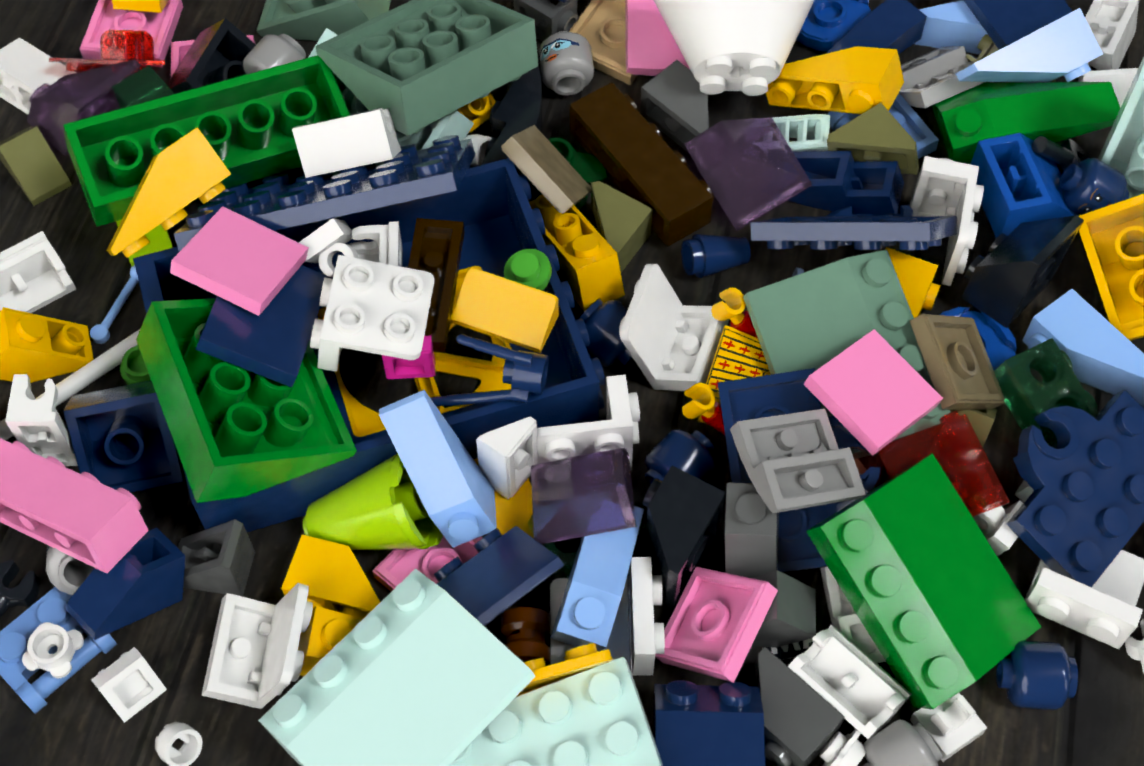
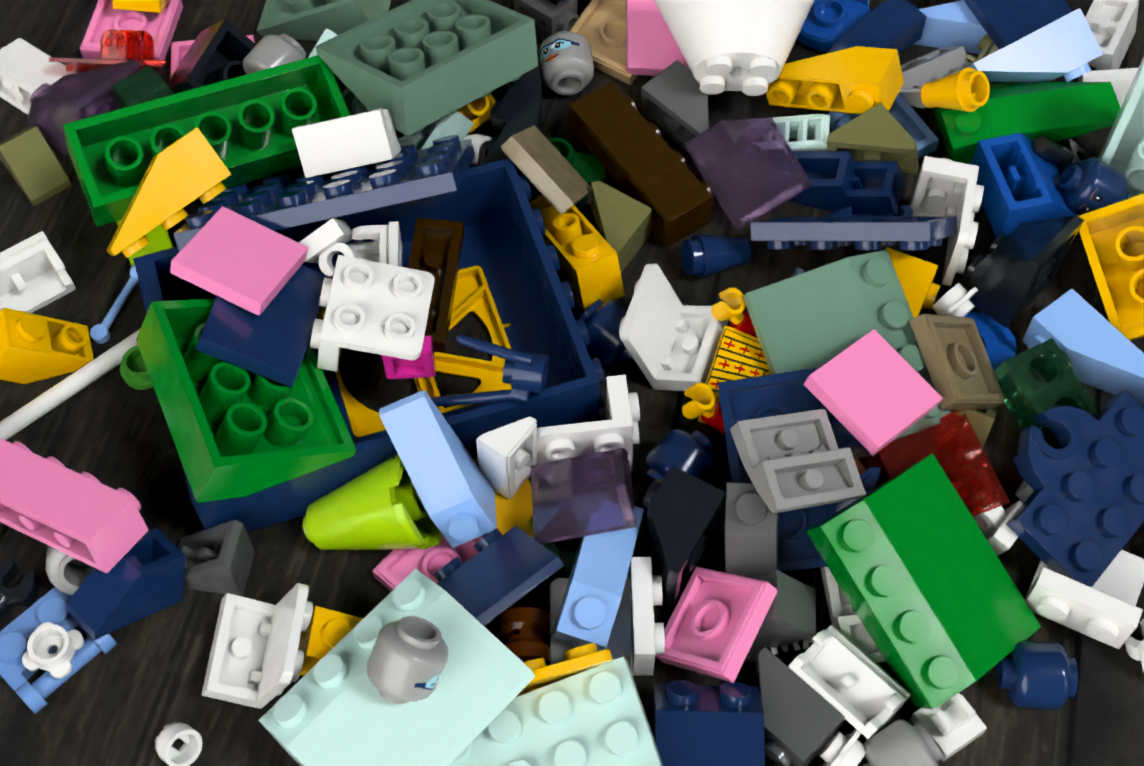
white hinge [5,374,78,466] -> none
dark blue slope [64,380,184,493] -> none
white tile [91,647,167,723] -> none
yellow slope [281,534,380,619] -> none
yellow slope [451,267,559,353] -> none
bright green plate [504,249,552,291] -> none
none -> light grey head [367,616,448,704]
none -> yellow cone [921,67,990,112]
none -> white plate [932,283,978,317]

